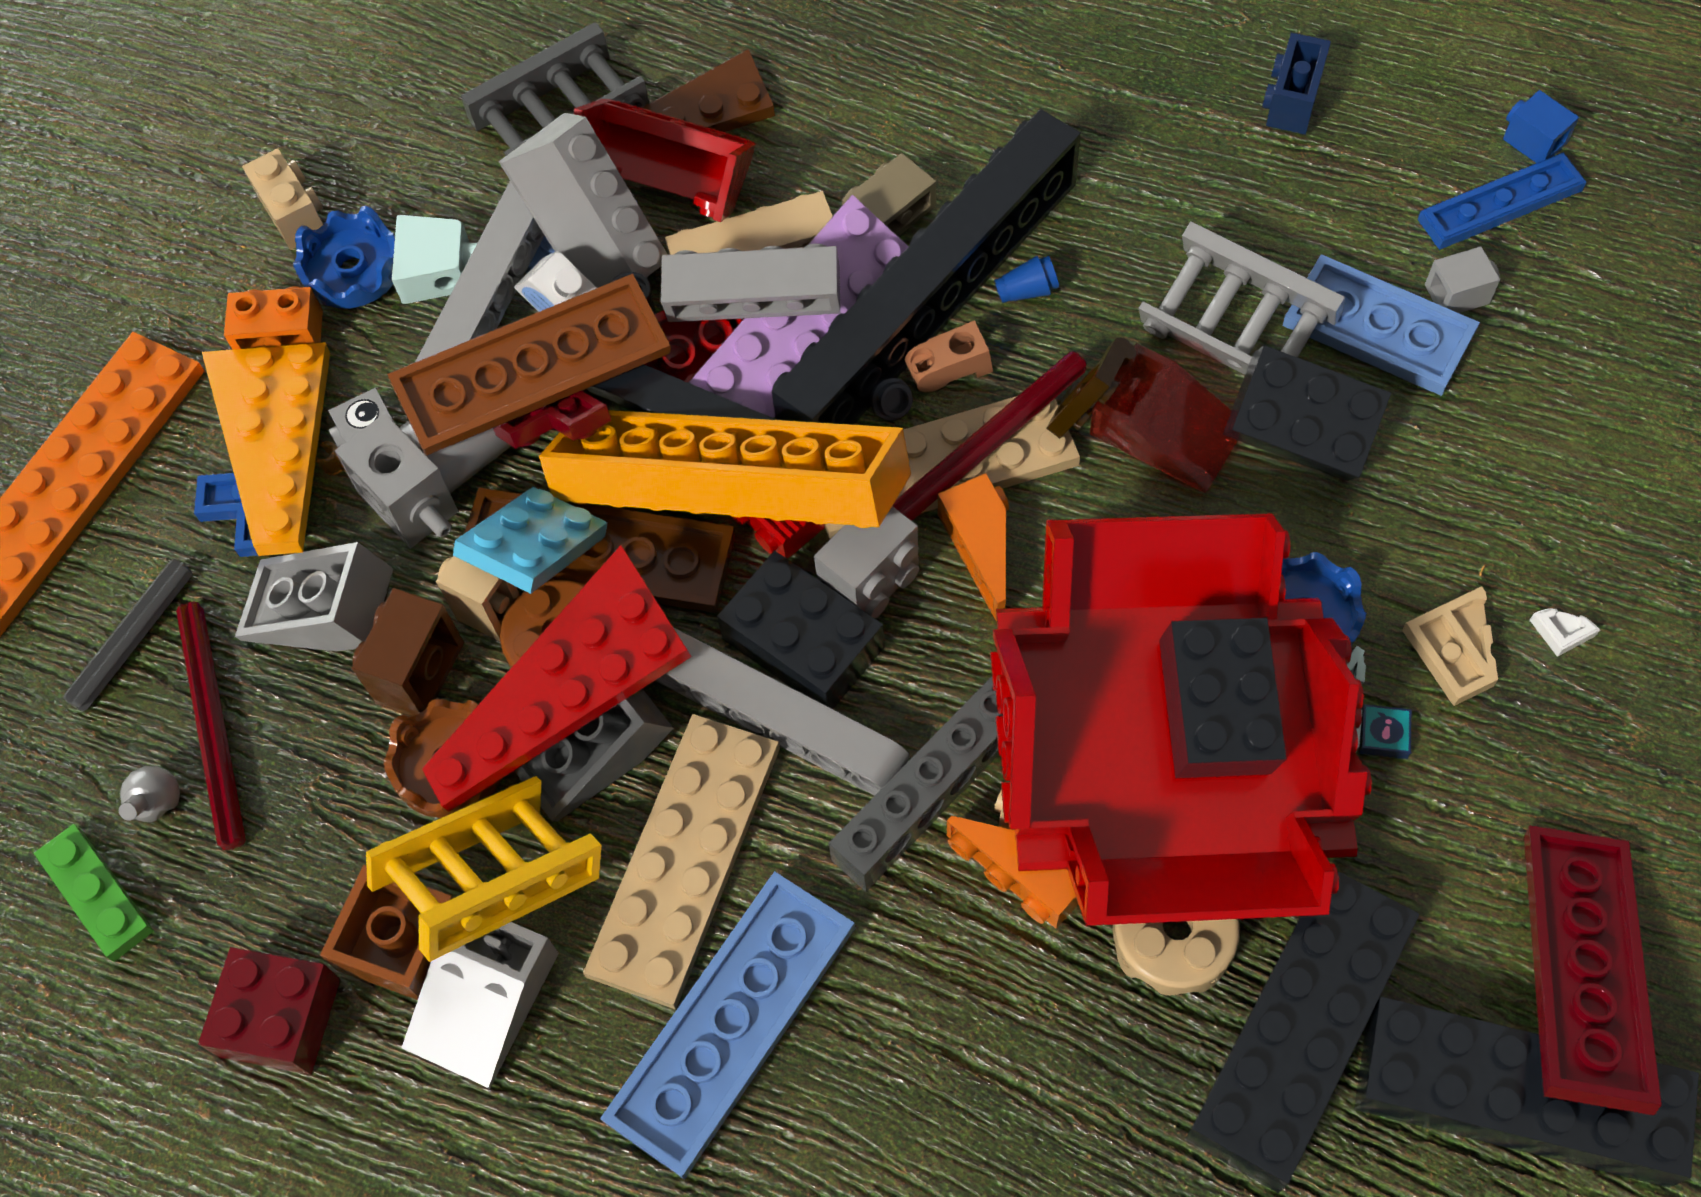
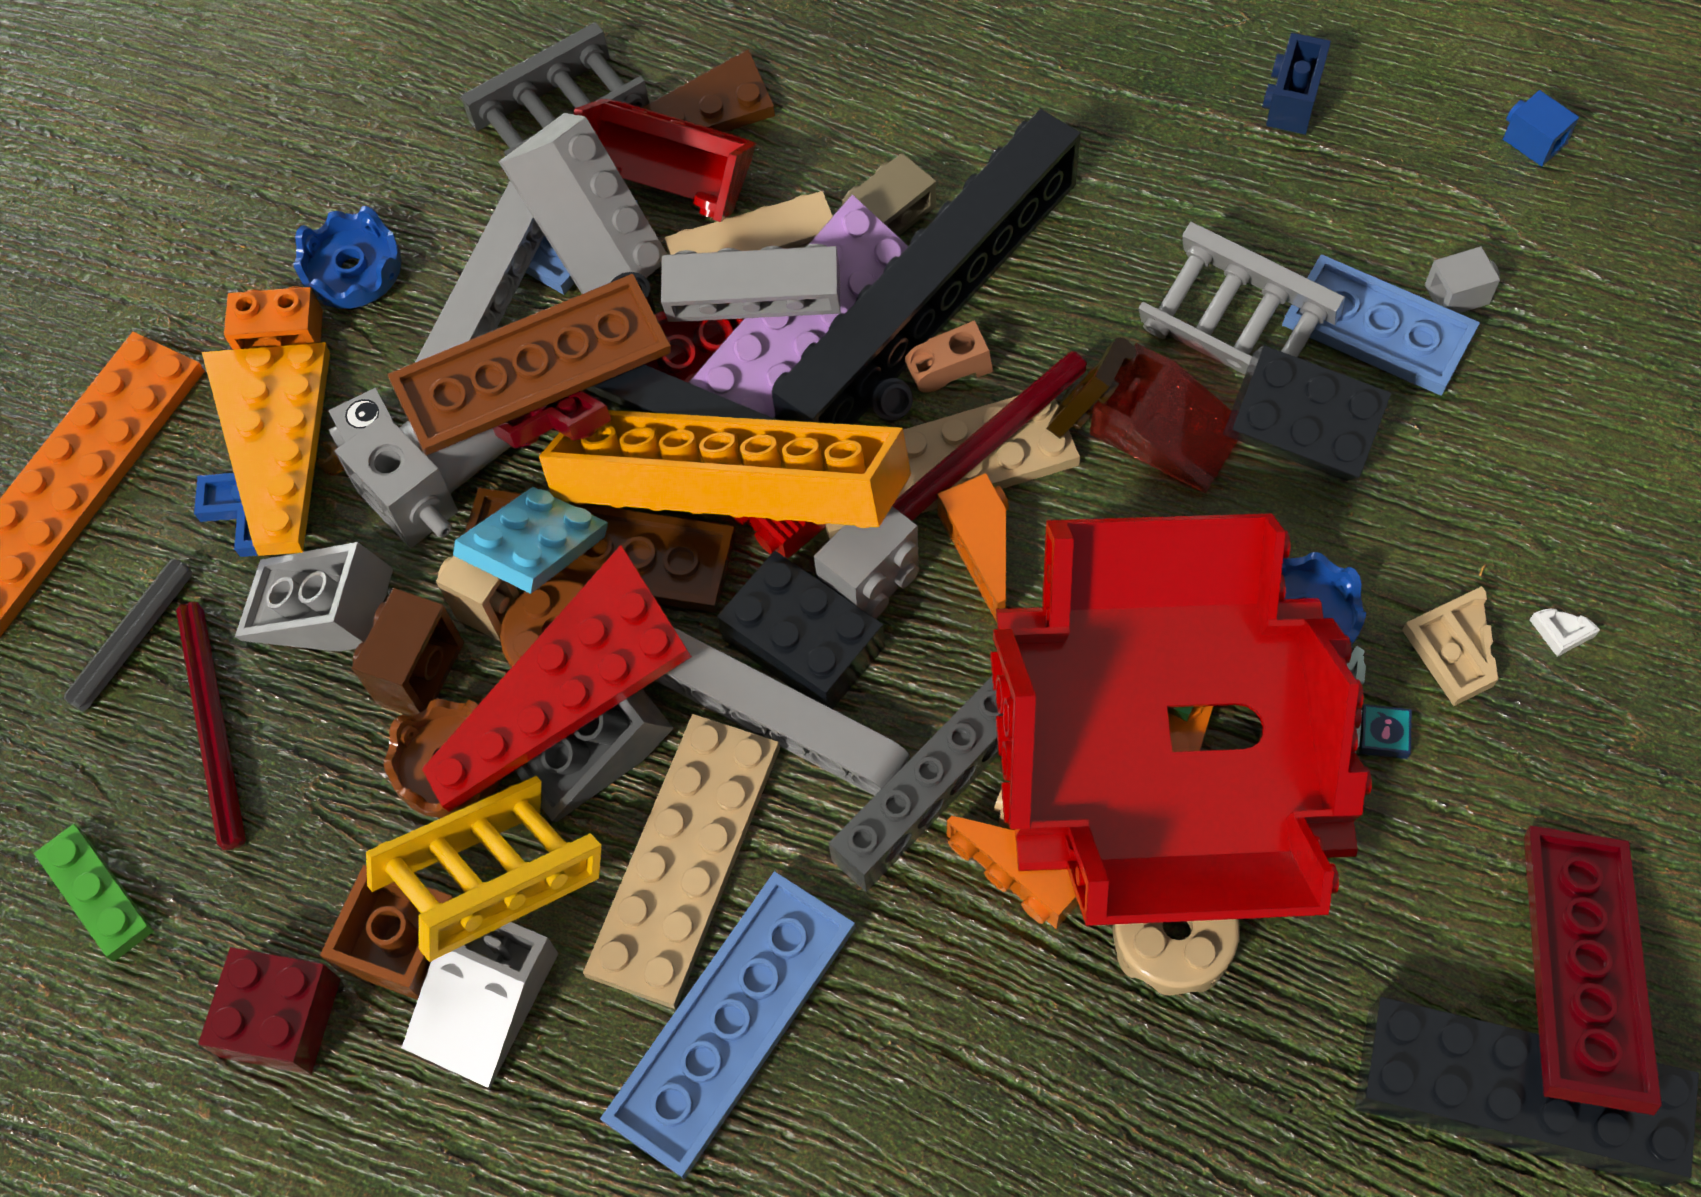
light grey piece [119,766,180,822] -> none
tan brick [242,148,323,250] -> none
light aqua torso [392,215,478,304] -> none
white torso [514,251,596,312] -> none
blue cone [994,255,1059,304] -> none
black brick [1159,618,1287,778] -> none
black brick [1185,871,1420,1193] -> none
blue tile [1417,152,1587,250] -> none

